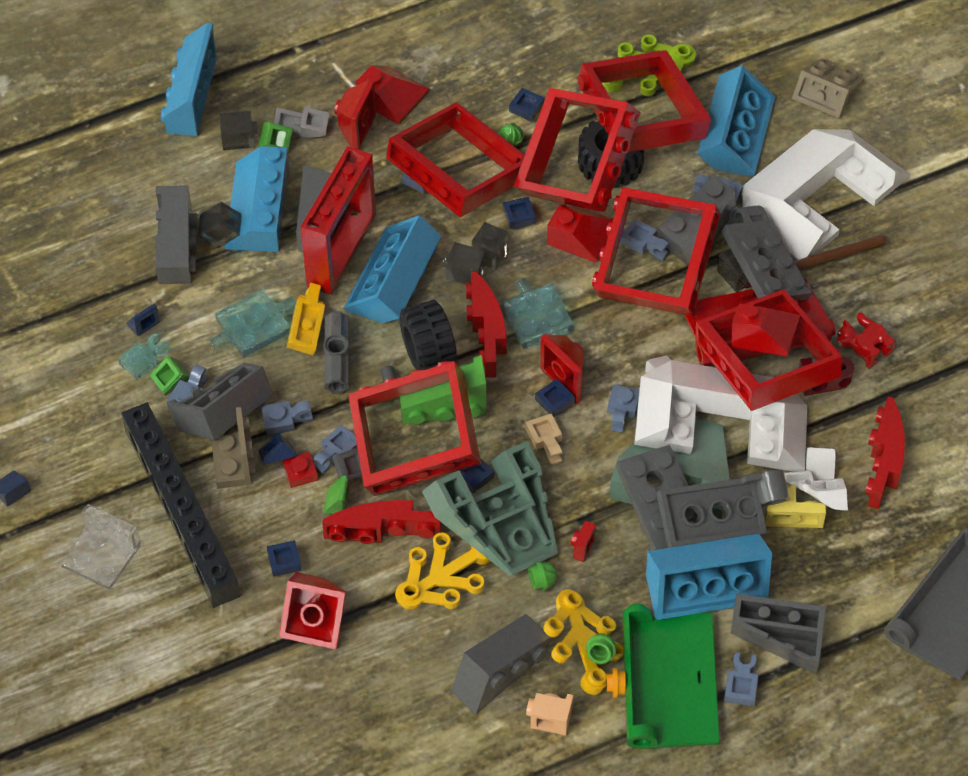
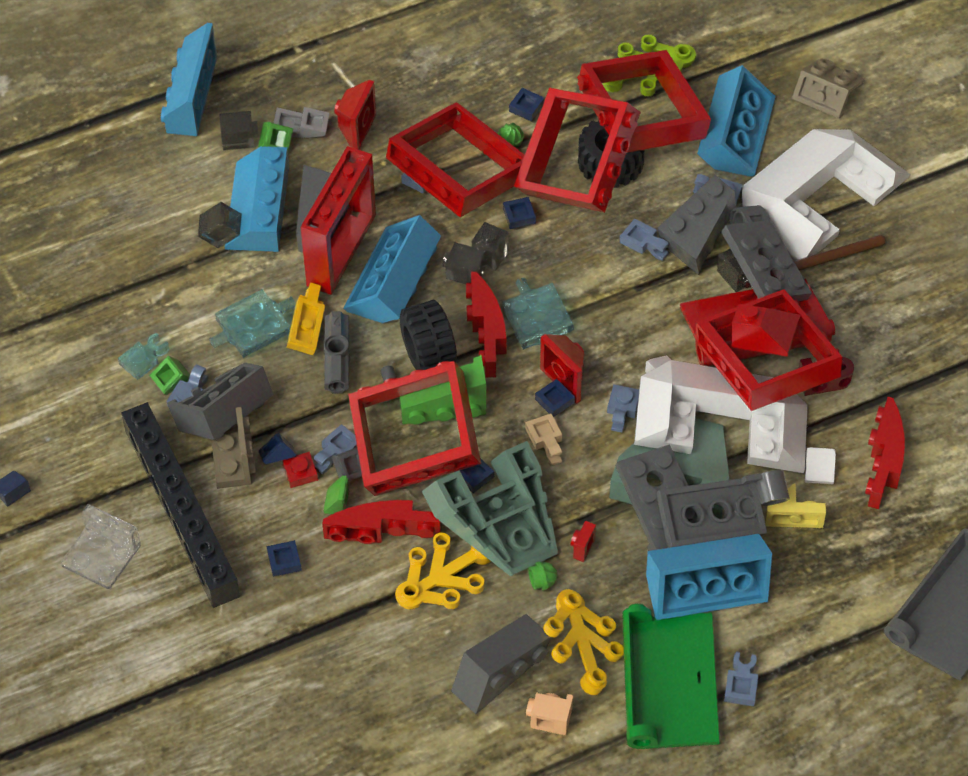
dark blue slope [127,303,160,336] -> none
dark grey wedge [156,185,198,284] -> none
sand blue plate [262,401,313,435] -> none
red slope [279,572,347,649] -> none
red slope [356,65,429,124] -> none
red slope [547,204,613,263] -> none
bright green plate [586,633,616,664] -> none
red window [592,187,721,316] -> none
light orange plate [606,668,625,698] -> none
dark grey wedge [731,593,826,674] -> none
white slope [784,470,848,510] -> none
red animal [836,312,896,369] -> none

